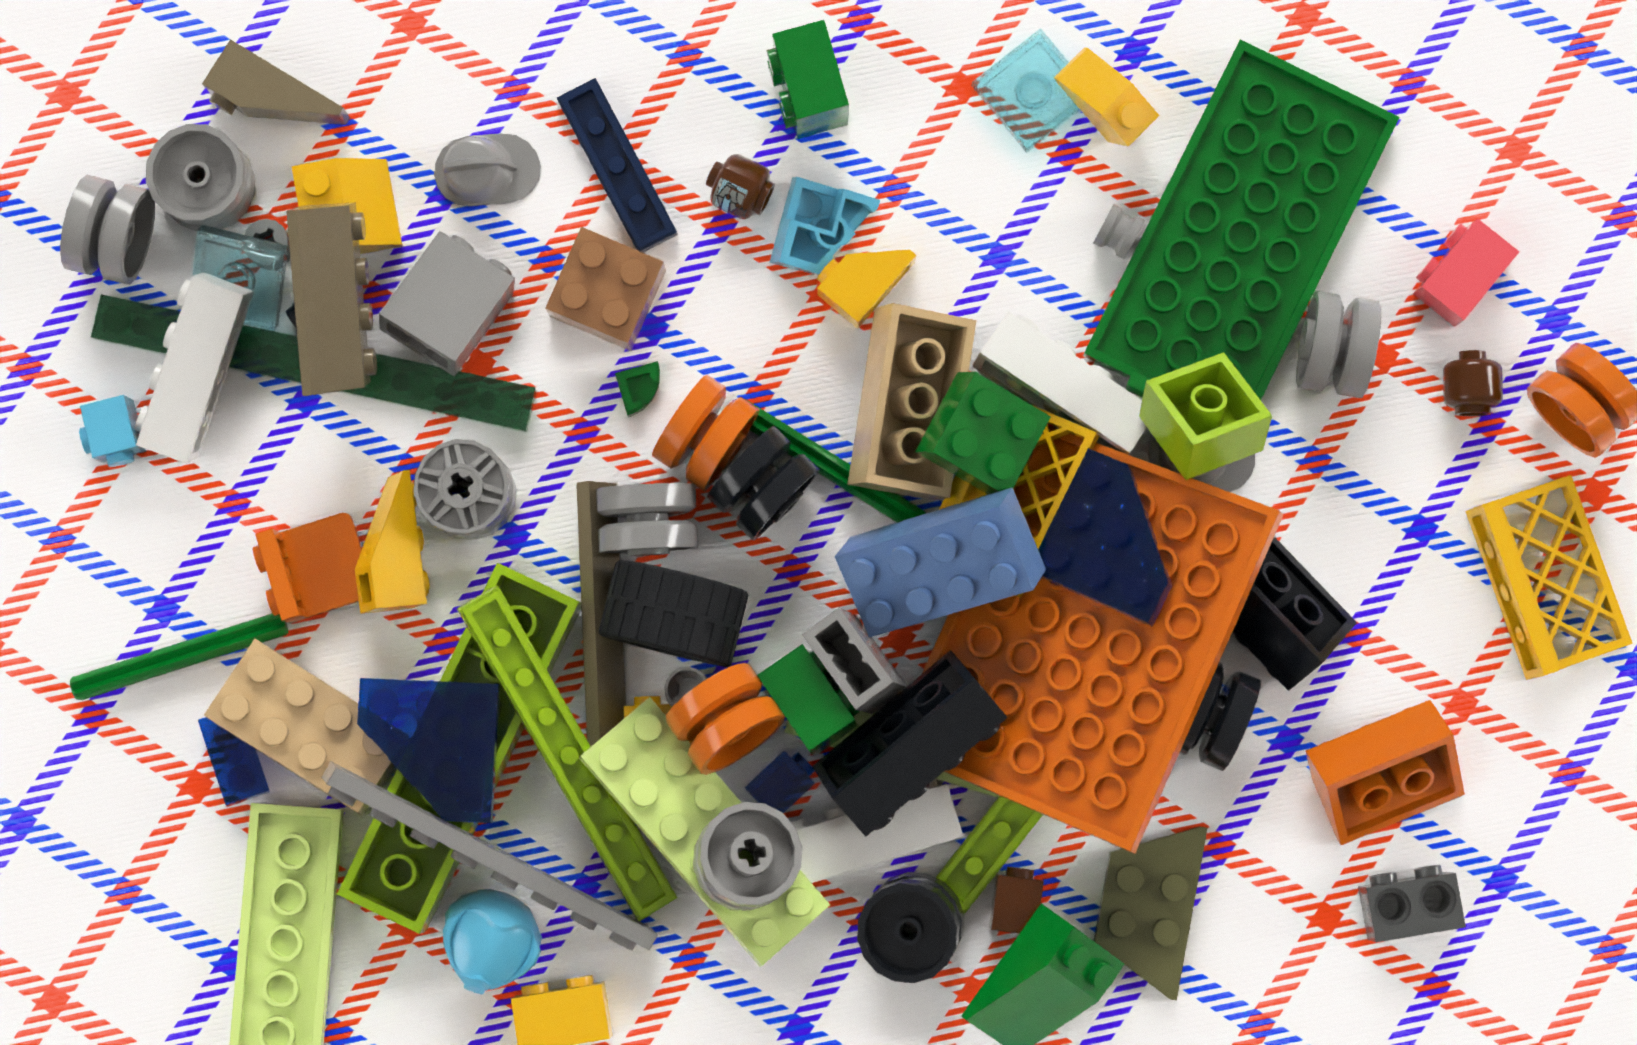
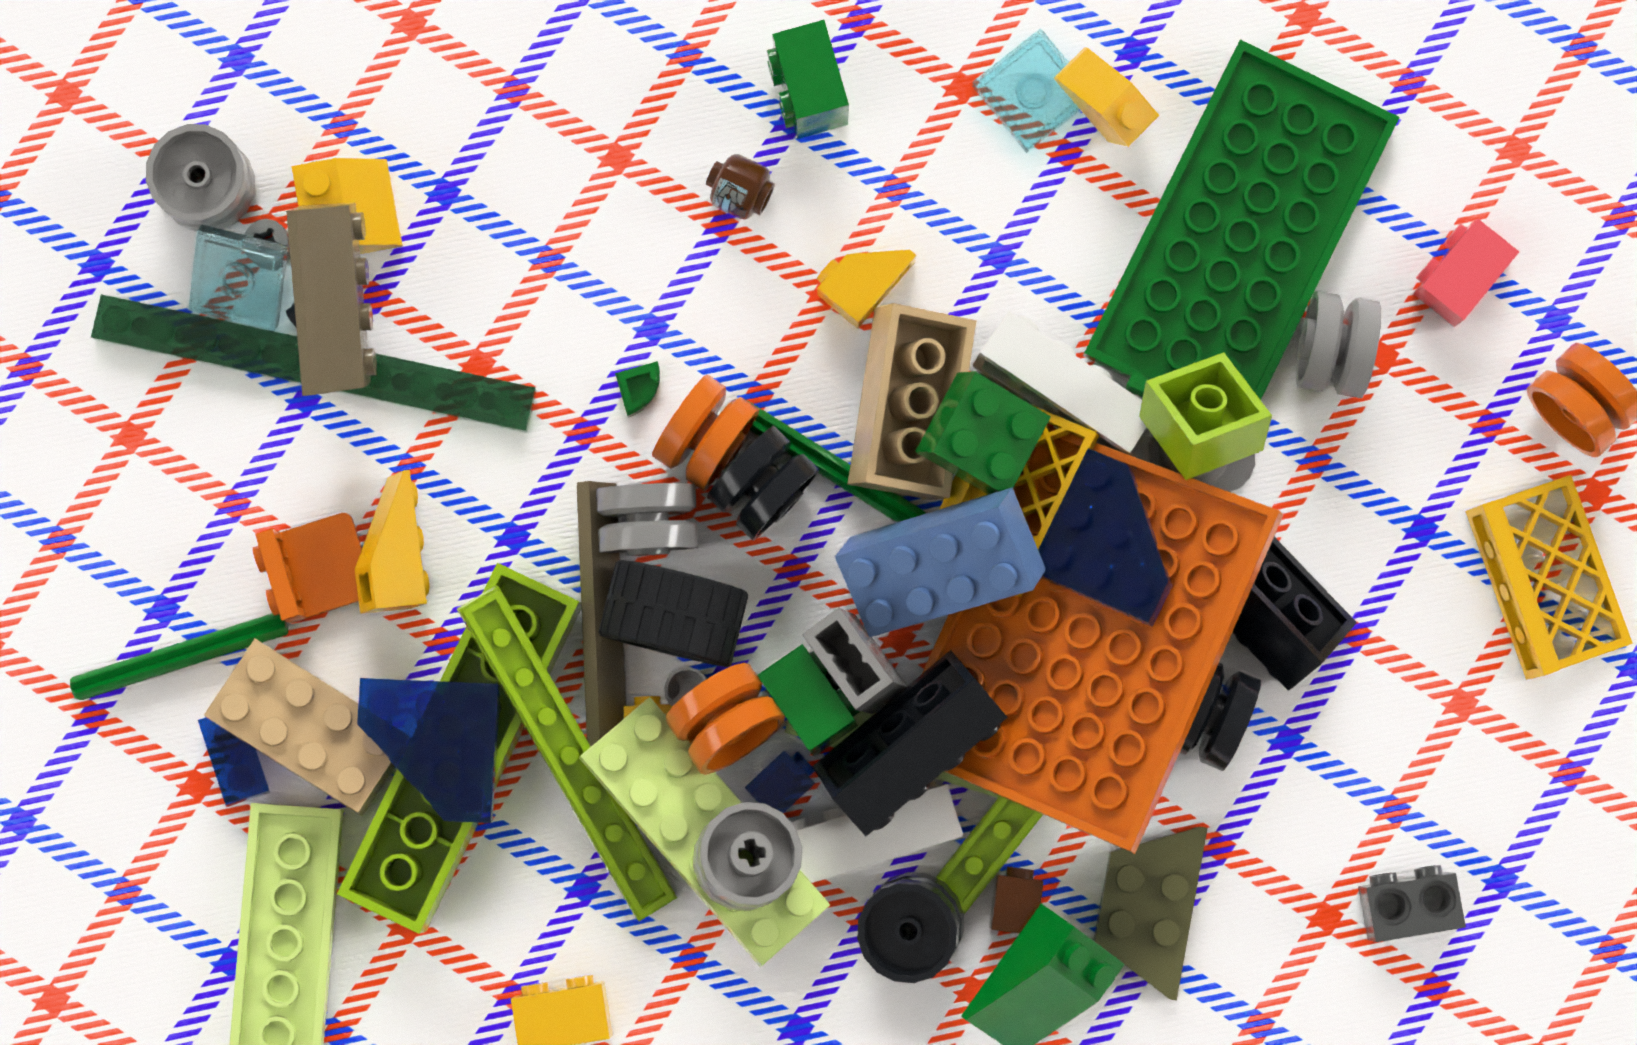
light grey wheel [60,174,155,285] -> none
medium azure brick [79,394,146,467] -> none
white brick [135,272,254,464] -> none
dark tan slope [202,39,351,125] -> none
light grey plate [322,761,658,951] -> none
light grey brick [379,230,515,377] -> none
light grey wheel [413,439,517,540] -> none
light grey piece [434,133,541,206] -> none
medium azure helmet [443,889,542,995] -> none
medium nougat brick [545,227,666,351] -> none
dark blue tile [556,78,678,253] -> none
medium azure slope [769,177,880,274] -> none
light grey wheel [1093,204,1145,259] -> none
orange slope [1305,700,1465,845] -> none
reddish brown head [1443,350,1503,416] -> none

